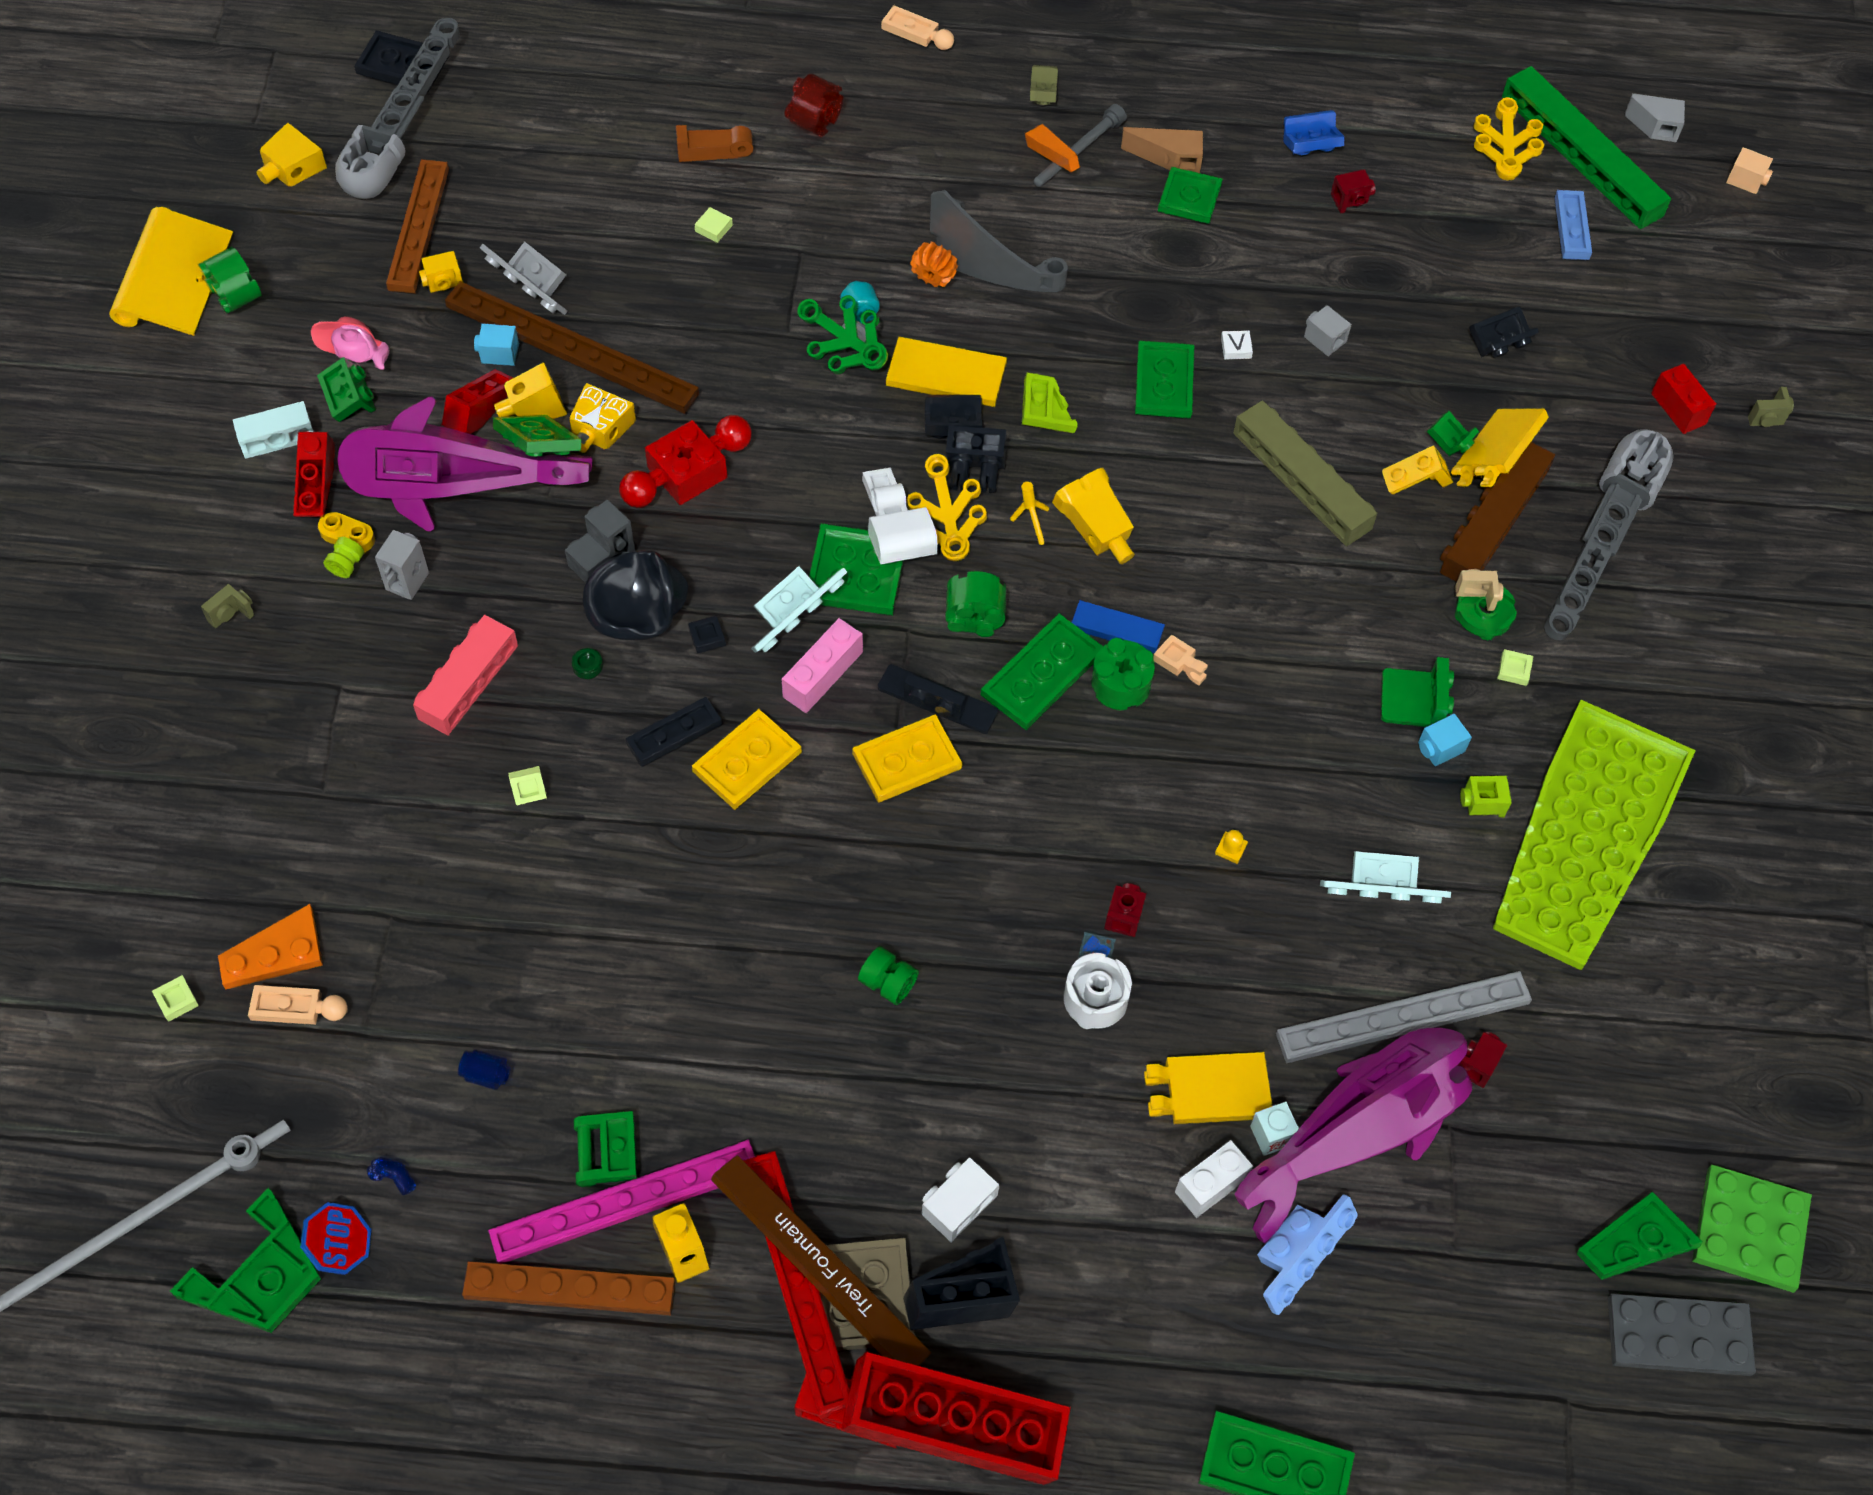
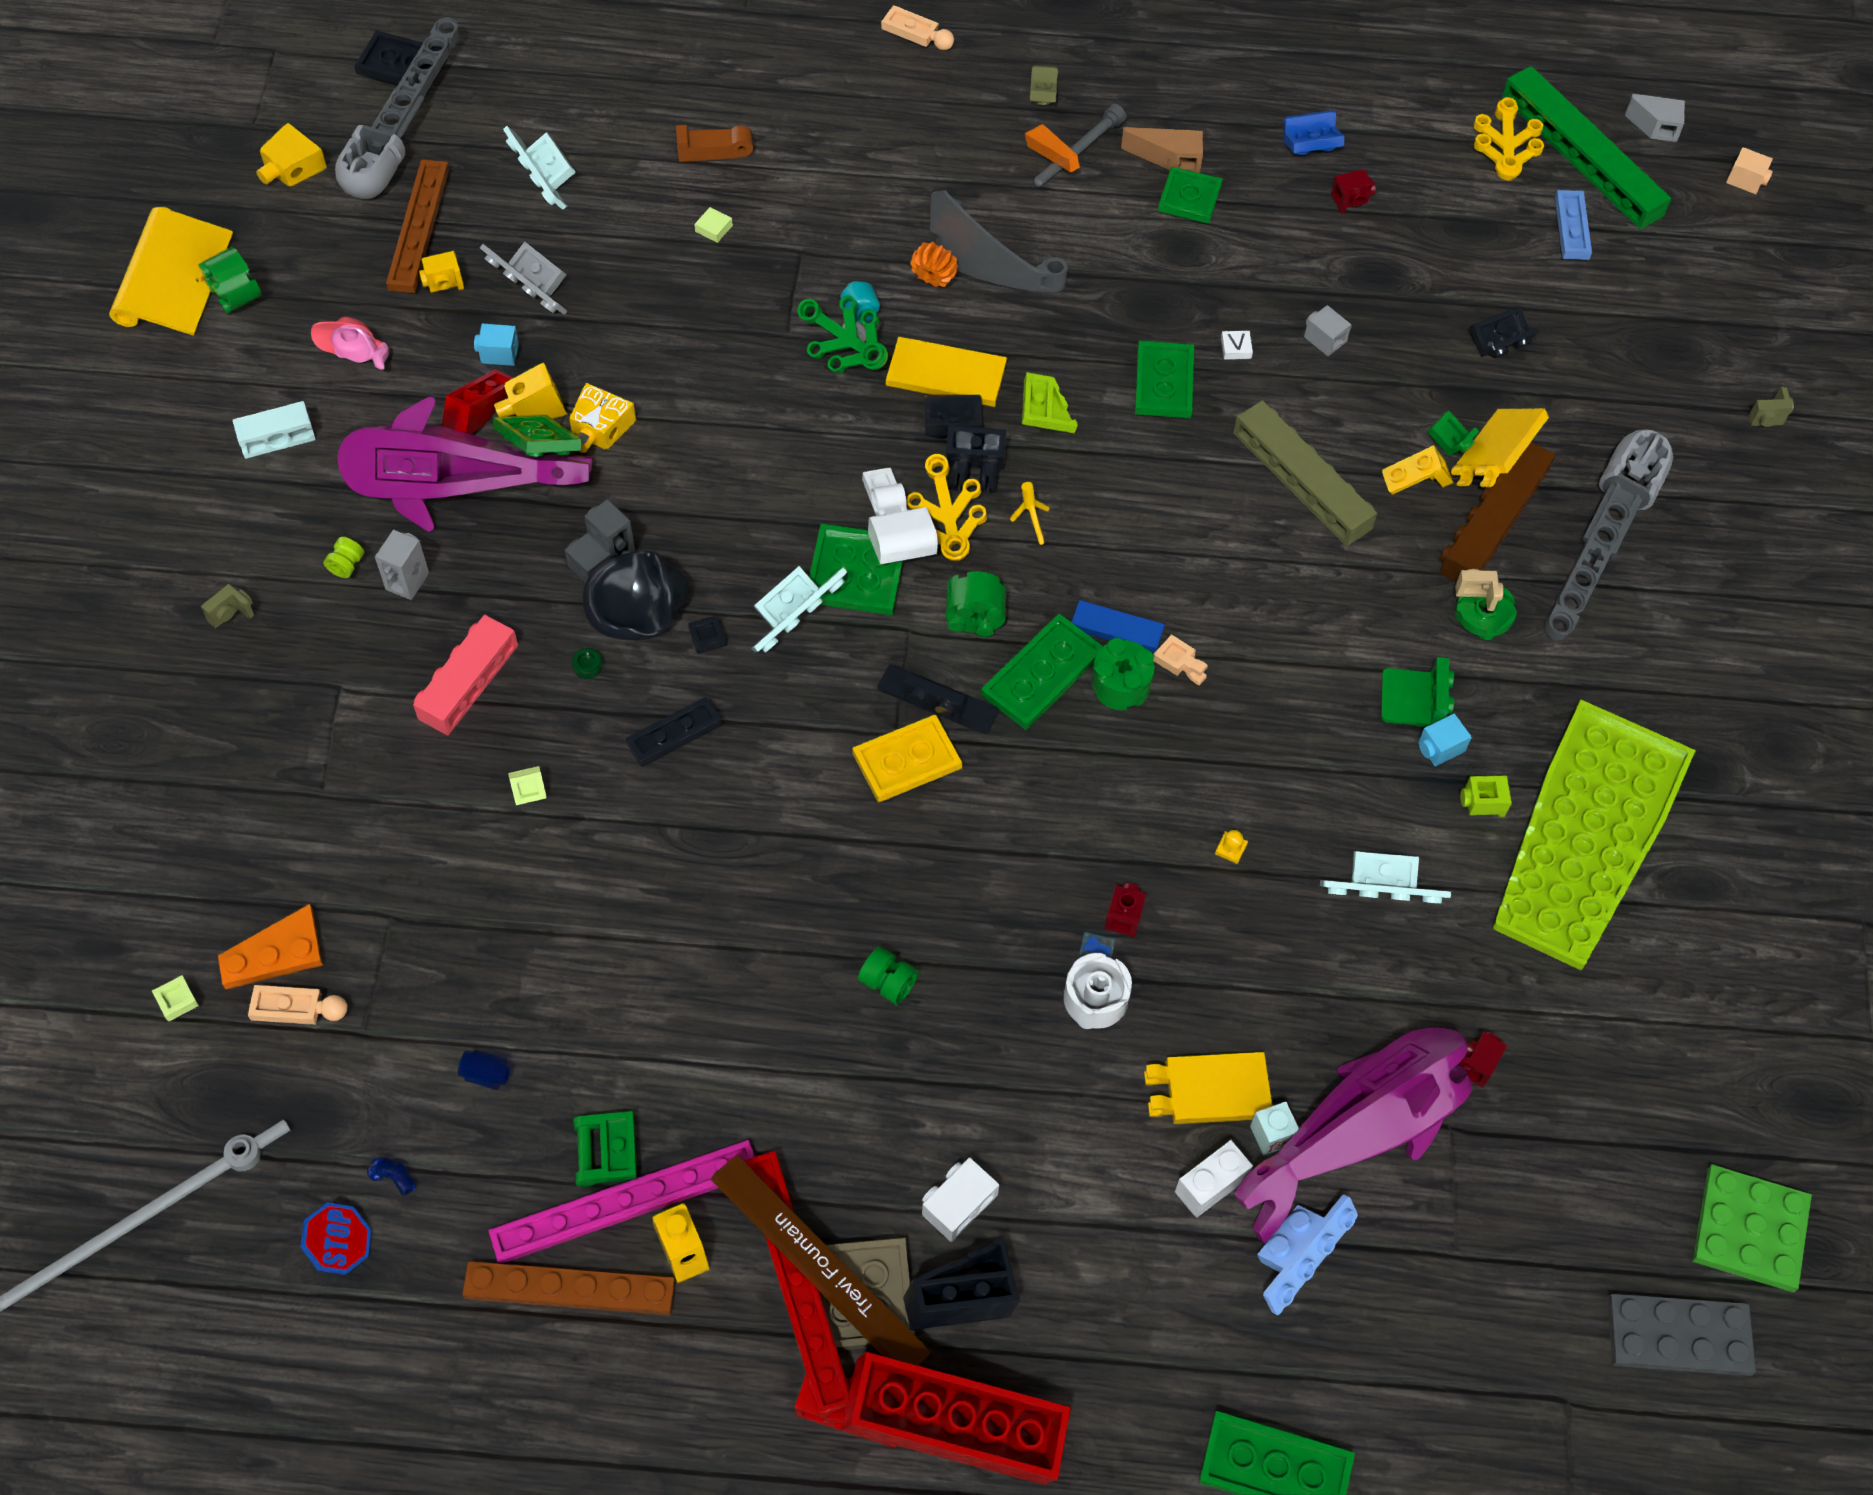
green wing [170,1188,321,1333] -> none
red slope [293,432,335,517] -> none
green bracket [317,357,376,422] -> none
yellow plate [318,512,375,552] -> none
reddish brown plate [445,281,699,414] -> none
red brick [619,415,752,508] -> none
yellow plate [692,709,802,810] -> none
bright pink brick [782,618,863,713] -> none
clear red brick [785,74,843,137] -> none
yellow piece [1052,468,1135,564] -> none
light grey tile [1276,971,1532,1063] -> none
yellowish green tile [1497,649,1533,686] -> none
green wing [1577,1192,1703,1280] -> none
red brick [1651,364,1716,434] -> none
none -> light aqua bracket [503,126,575,209]

